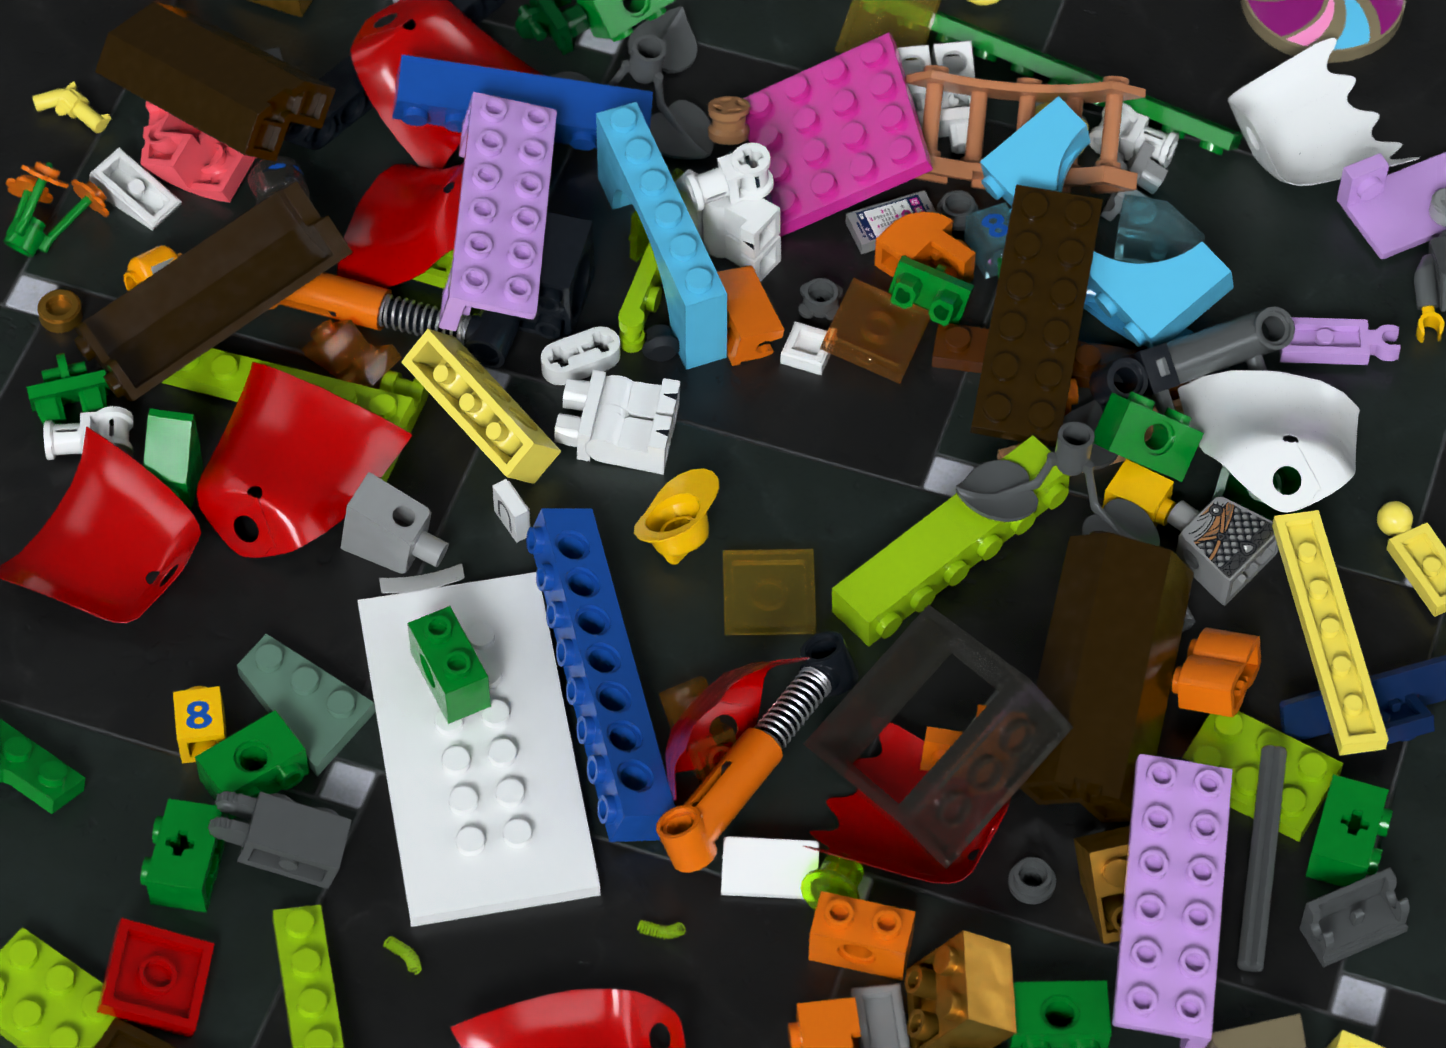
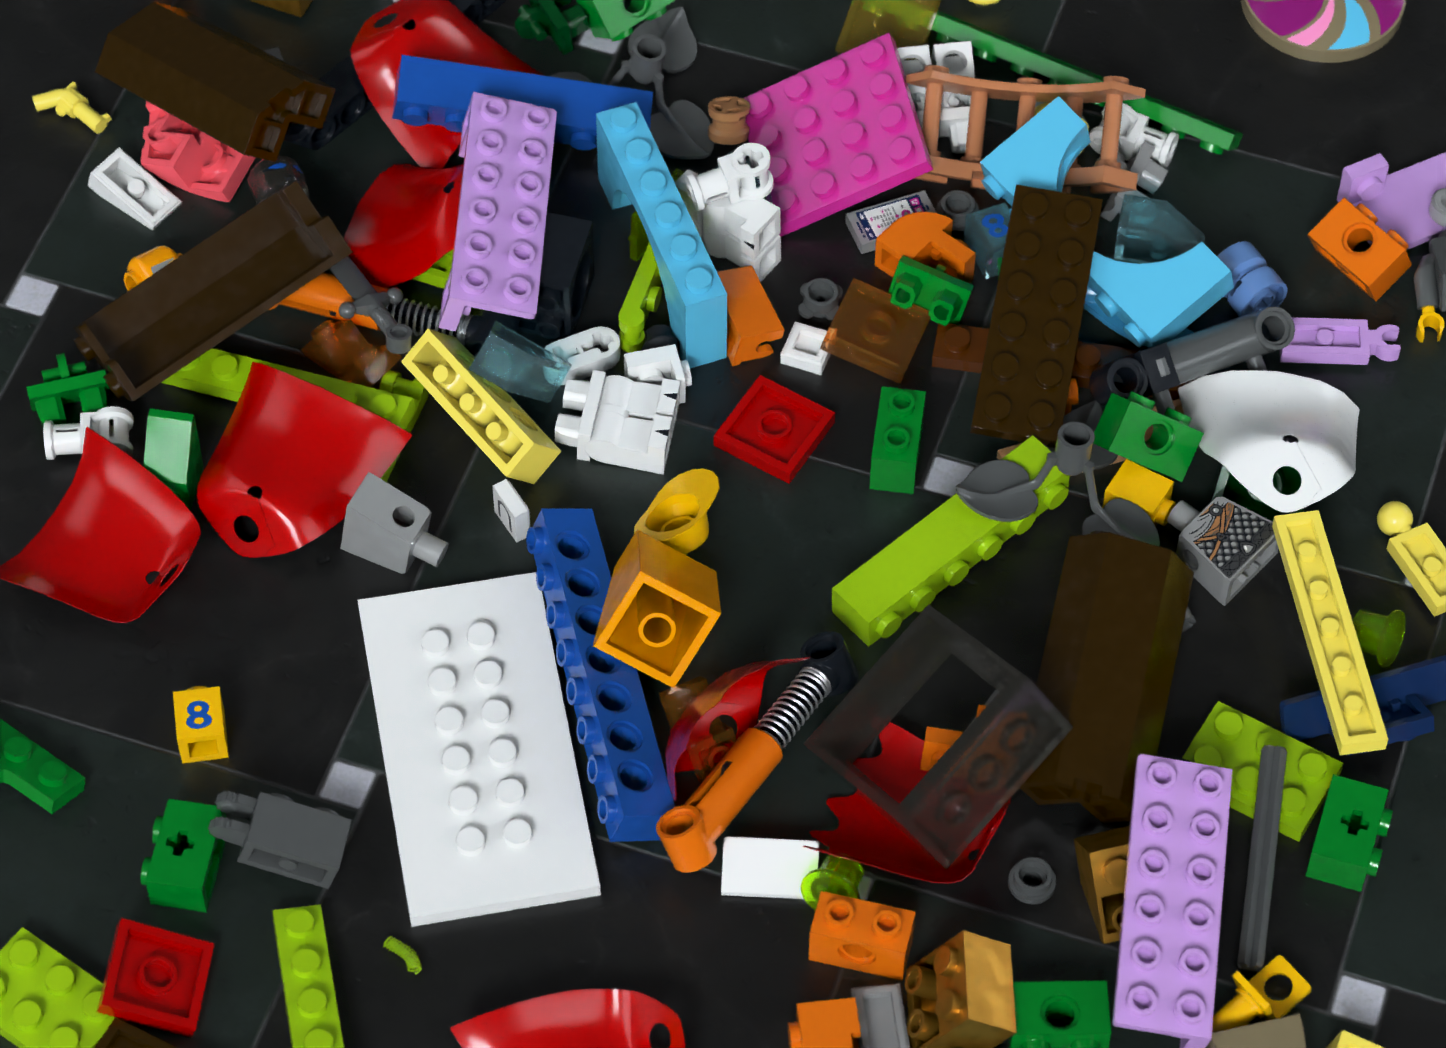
plant [3,161,110,258] -> none
pearl gold tile [37,289,83,333] -> none
green brick [195,710,309,820] -> none
sand green wing [237,634,376,777] -> none
white sticker [379,563,465,593] -> none
green brick [407,606,491,724] -> none
lime leg [637,919,686,940] -> none
clear yellow tile [723,549,816,635] -> none
orange brick [1172,627,1261,717] -> none
white piece [1228,38,1420,186] -> none
dark grey hinge [1299,868,1410,967] -> none
none -> dark grey sword [329,256,412,354]
none -> clear light blue slope [469,321,572,403]
none -> light orange slope [593,530,721,688]
none -> white bracket [624,344,692,404]
none -> red tile [714,375,835,484]
none -> green brick [869,386,926,494]
none -> yellow bracket [1212,955,1311,1033]
none -> medium blue wheel [1217,241,1288,317]
none -> orange brick [1308,198,1412,301]
none -> clear neon green piece [1353,609,1406,668]

